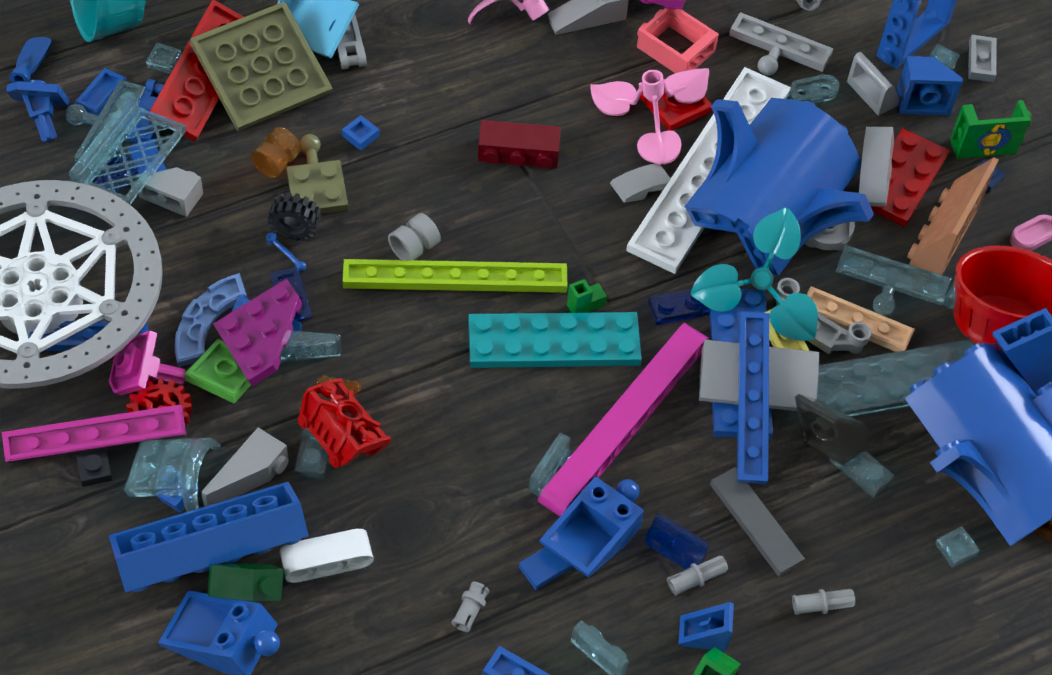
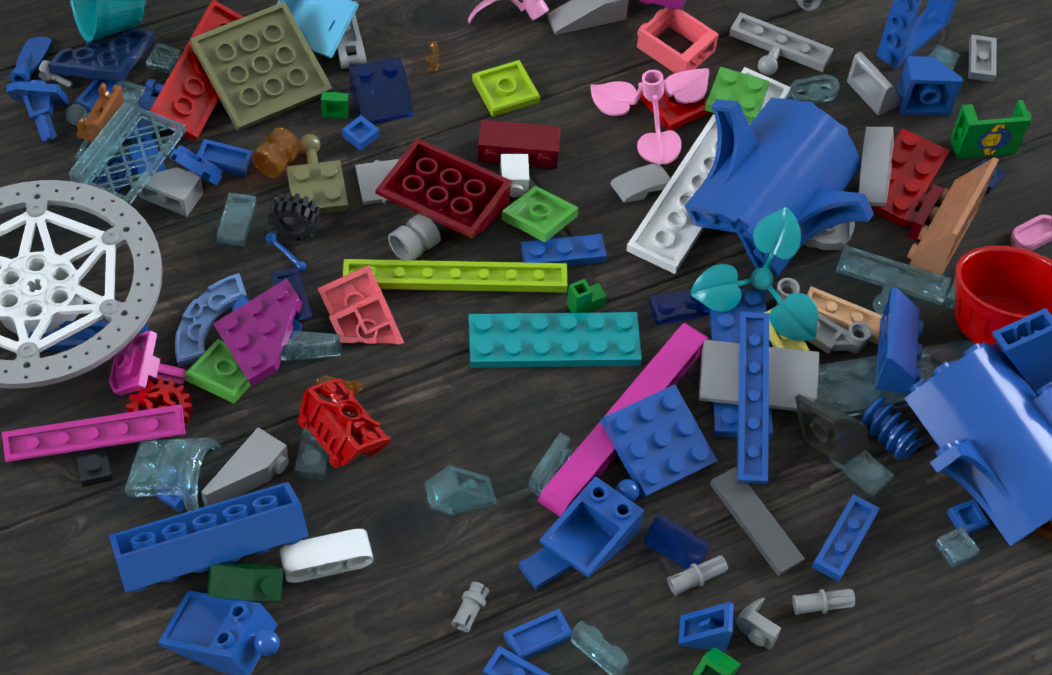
none -> light grey hand [39,60,73,88]
none -> dark blue plate [48,29,155,82]
none -> dark orange hinge [77,83,125,145]
none -> blue plate [169,145,222,186]
none -> blue tile [196,139,255,177]
none -> clear light blue plate [216,192,257,246]
none -> coral slope [318,265,404,345]
none -> green plate [321,92,349,119]
none -> clear blue slope [349,57,414,124]
none -> light grey piece [355,159,399,205]
none -> dark red slope [375,138,512,238]
none -> clear light blue slope [424,465,497,514]
none -> clear orange piece [425,41,439,72]
none -> lime tile [472,60,540,117]
none -> white brick [500,154,529,197]
none -> bright green plate [502,186,579,242]
none -> blue tile [503,608,574,660]
none -> blue plate [520,234,607,266]
none -> blue plate [600,384,717,499]
none -> bright green plate [705,67,770,124]
none -> light grey plate [735,598,781,650]
none -> blue plate [812,494,880,582]
none -> blue piece [861,396,925,461]
none -> blue slope [875,287,923,395]
none -> dark red plate [907,184,944,241]
none -> blue tile [947,499,990,538]

